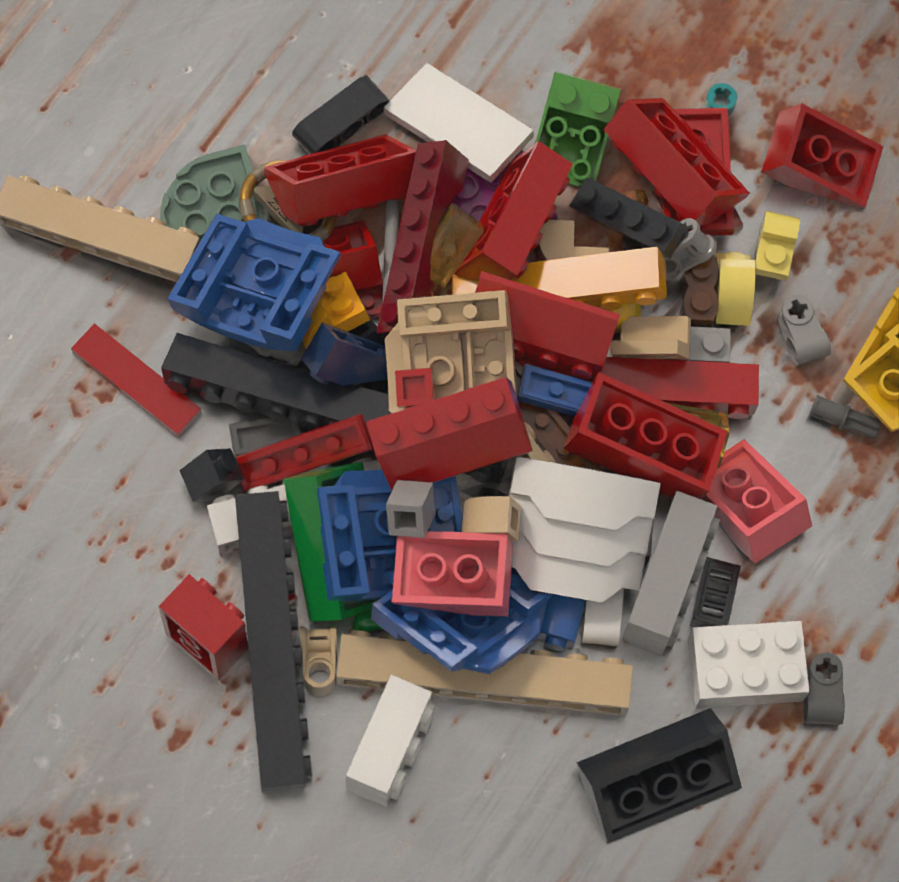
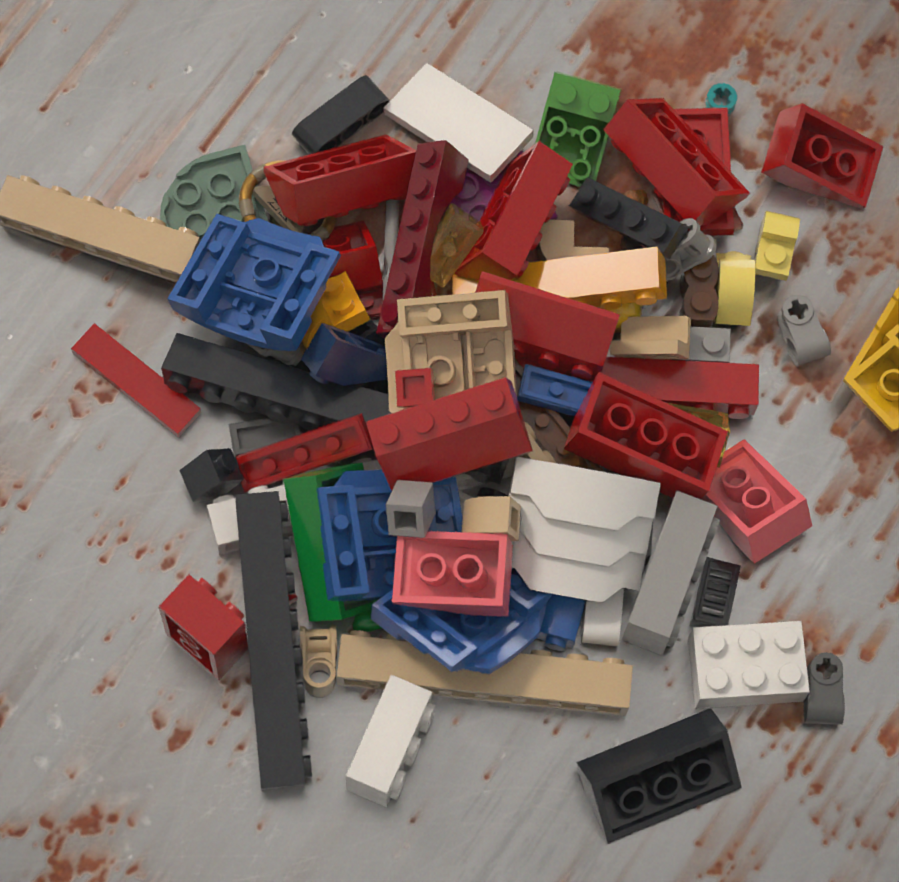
dark grey axle [809,395,881,439] -> none

